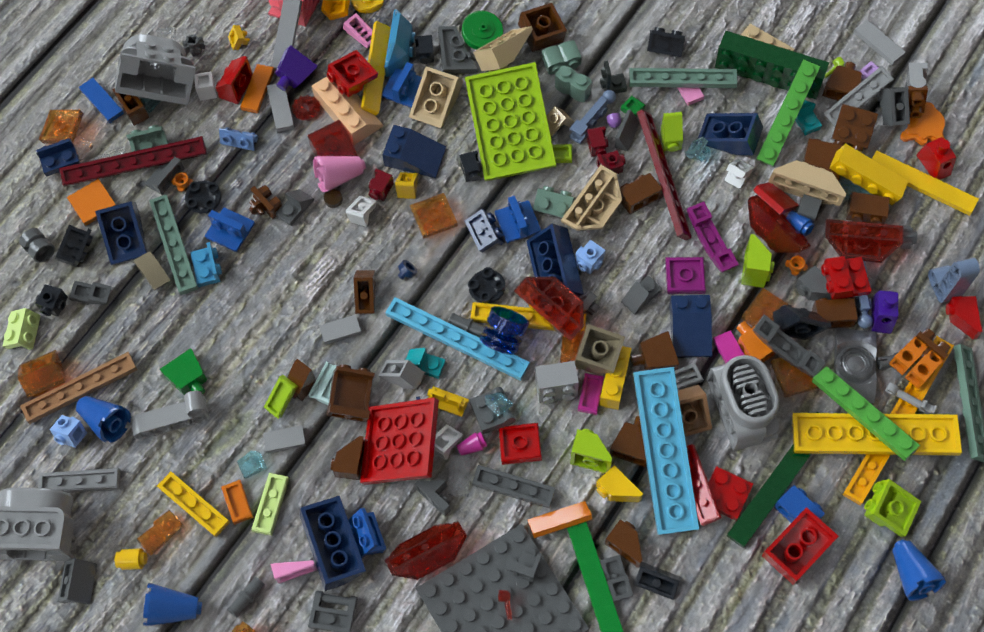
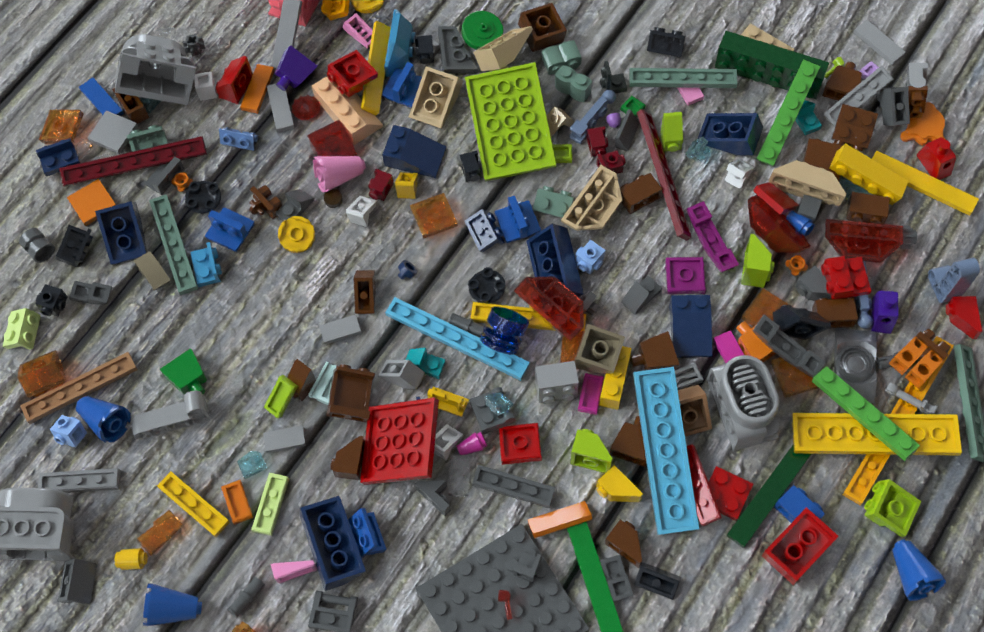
yellow tile [228,25,250,50] -> none
clear red wedge [384,521,467,580] -> none
none -> light grey tile [87,110,138,154]
none -> yellow tile [278,216,315,253]

